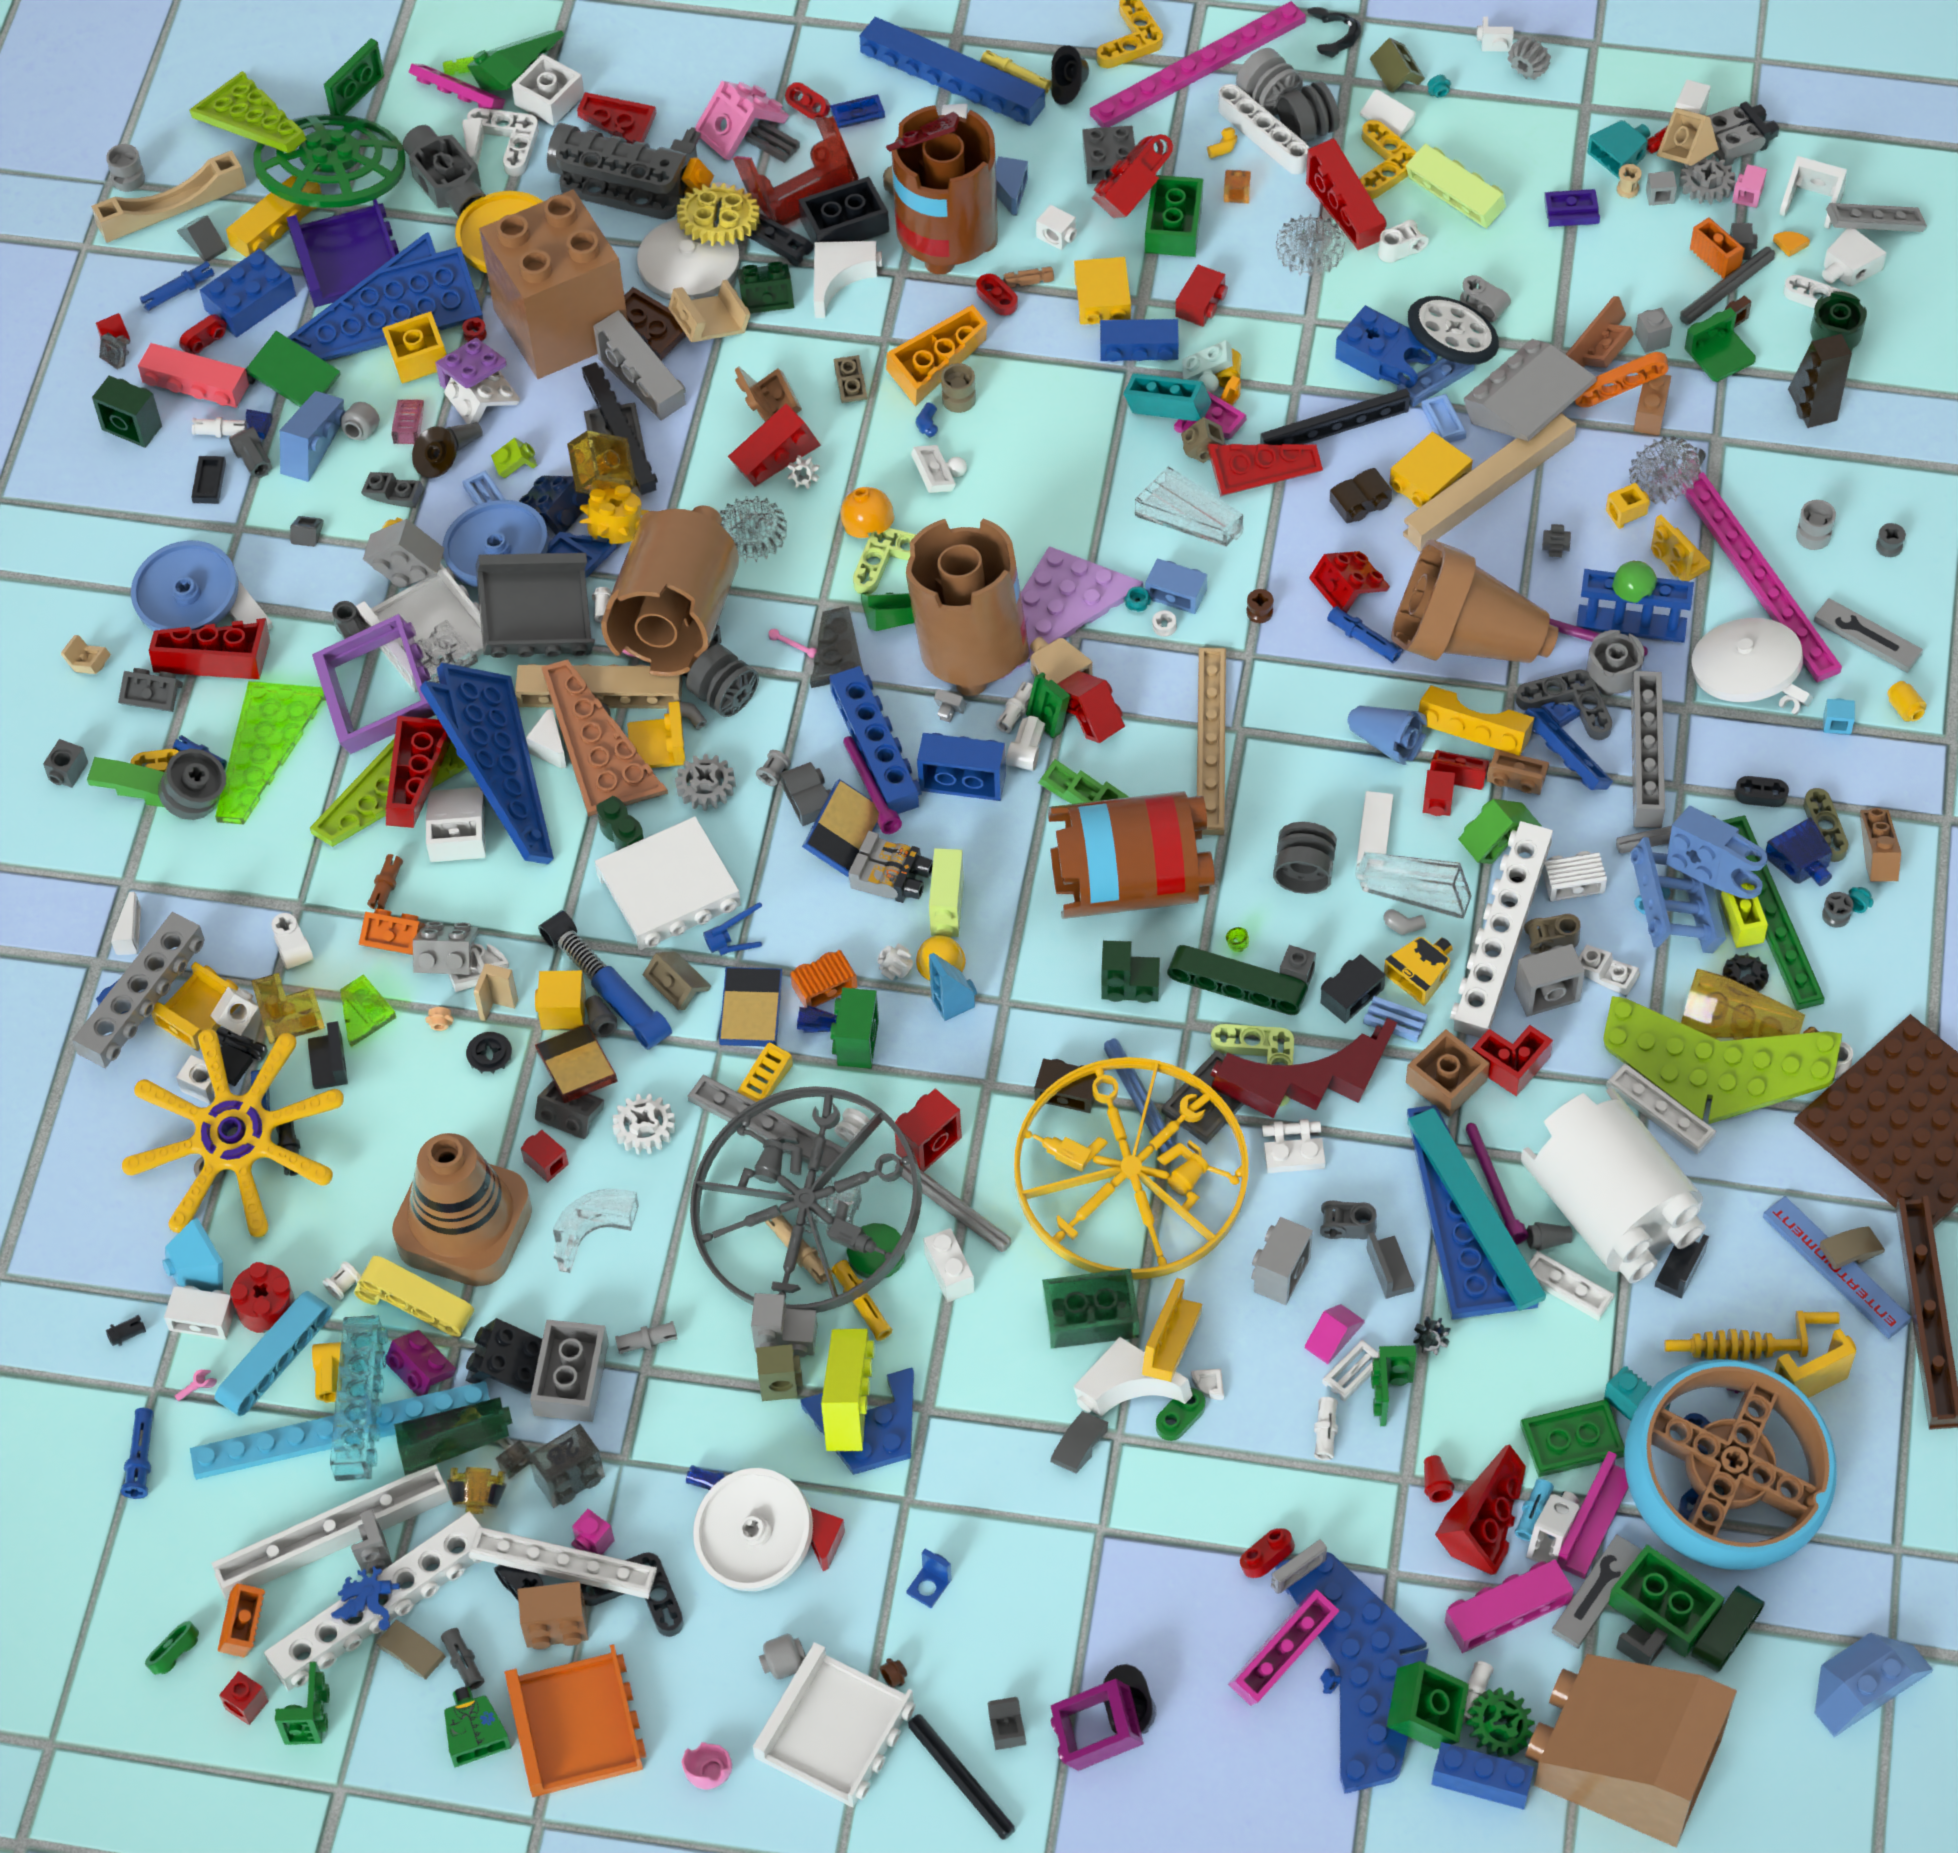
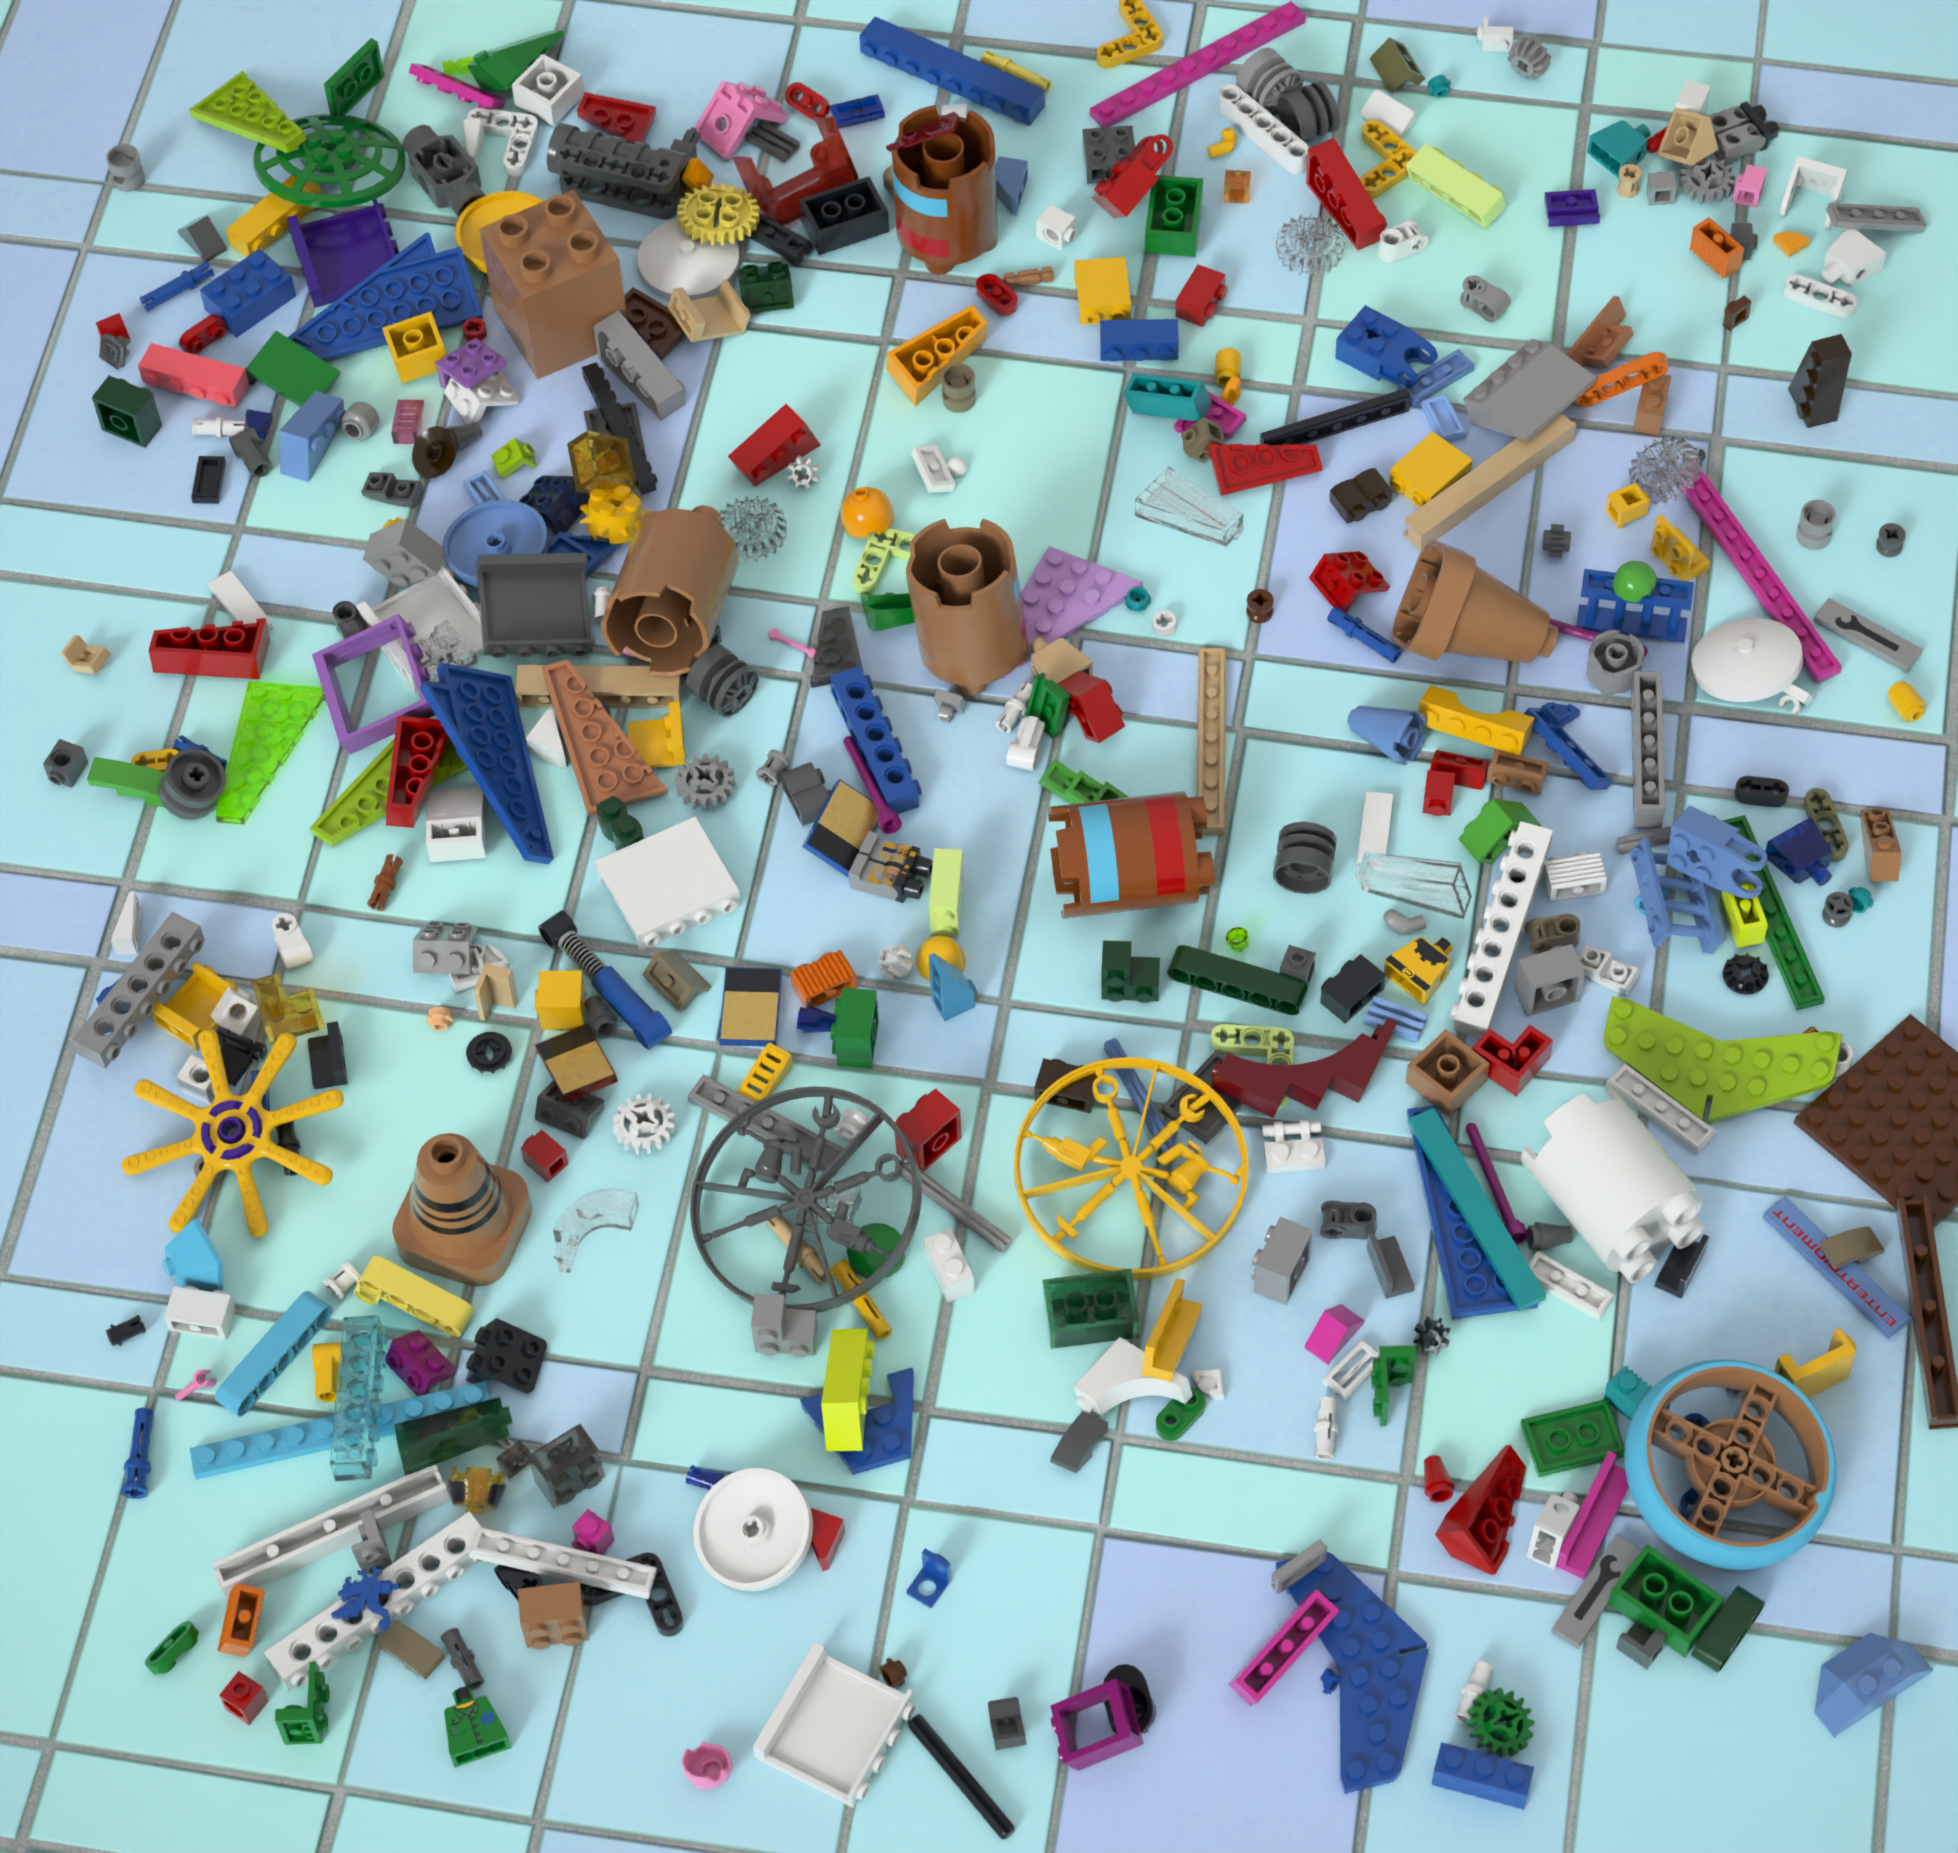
tan arch [91,150,246,243] -> none
dark grey bracket [118,668,183,712] -> none
medium blue dish [131,540,239,631] -> none
red brick [230,1262,295,1333] -> none
dark grey slope [290,516,324,547] -> none
clear neon green wing [340,974,397,1047] -> none
orange bracket [358,908,425,955] -> none
orange panel [504,1644,647,1797] -> none
light grey brick [530,1319,609,1422] -> none
light grey pin [615,1321,678,1354] -> none
light grey arm [667,701,707,729] -> none
blue plant [703,902,762,956] -> none
medium nougat bracket [734,367,802,422] -> none
olive brick [756,1344,803,1401] -> none
light grey head [759,1634,806,1680] -> none
white arch [814,241,882,318] -> none
dark tan slope [834,355,867,403] -> none
blue arm [915,402,938,438] -> none
blue brick [917,733,1006,801] -> none
black piece [1051,45,1089,105] -> none
medium blue brick [1145,558,1207,614] -> none
light aqua plate [1182,340,1233,393] -> none
red plate [1239,1528,1295,1578] -> none
black helmet [1307,7,1361,58] -> none
green brick [1387,1661,1469,1749] -> none
wedge [1408,296,1499,365] -> none
dark pink brick [1444,1559,1574,1654] -> none
medium azure pin [1515,1479,1554,1541] -> none
dark grey beam [1516,669,1612,740] -> none
medium nougat slope [1525,1654,1737,1847] -> none
light grey brick [1635,307,1673,353] -> none
yellow piece [1664,1311,1840,1361] -> none
dark grey axle [1679,246,1776,325] -> none
clear yellow wedge [1681,968,1805,1040] -> none
green bracket [1684,307,1756,382] -> none
dark green brick [1810,292,1867,352] -> none
medium azure plate [1823,698,1855,734] -> none

